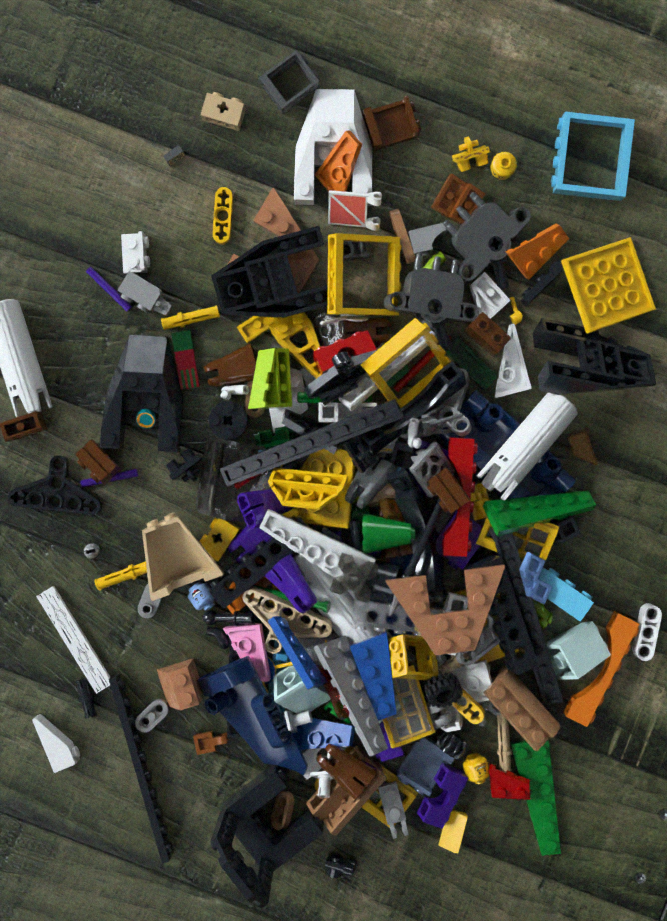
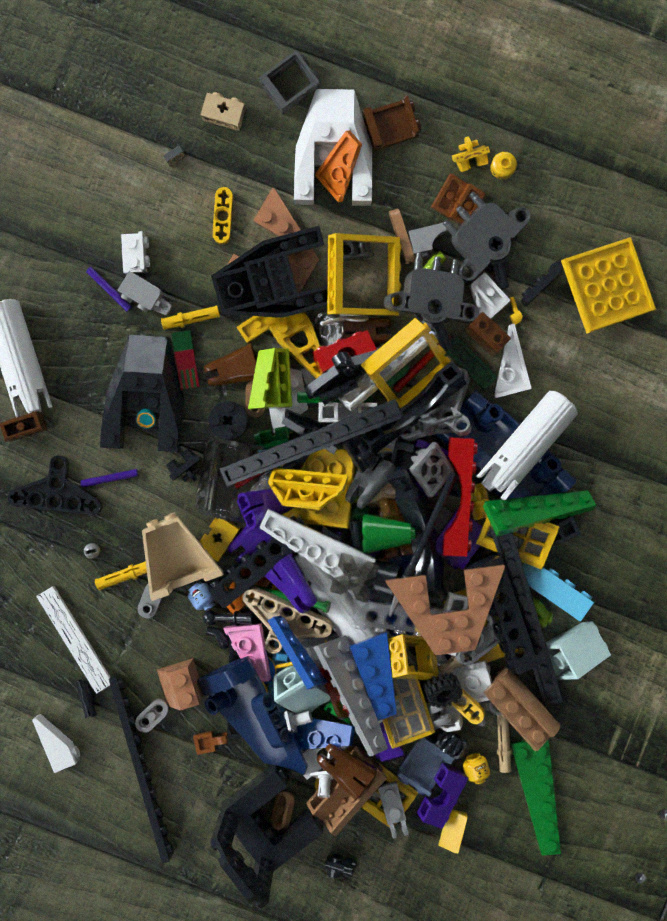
reddish brown brick [76,439,121,484] -> none
white arm [220,385,249,400] -> none
flag [328,190,382,231] -> none
white arm [408,418,422,449] -> none
reddish brown brick [427,467,471,513] -> none
red wing [489,764,531,800] -> none
orange wing [505,224,569,279] -> none
medium blue tile [519,552,552,604] -> none
black wedge [532,318,656,395] -> none
medium azure window [551,112,635,201] -> none
orange arch [563,611,639,727] -> none
clear orange tile [567,431,598,465] -> none
white beam [632,603,662,661] -> none

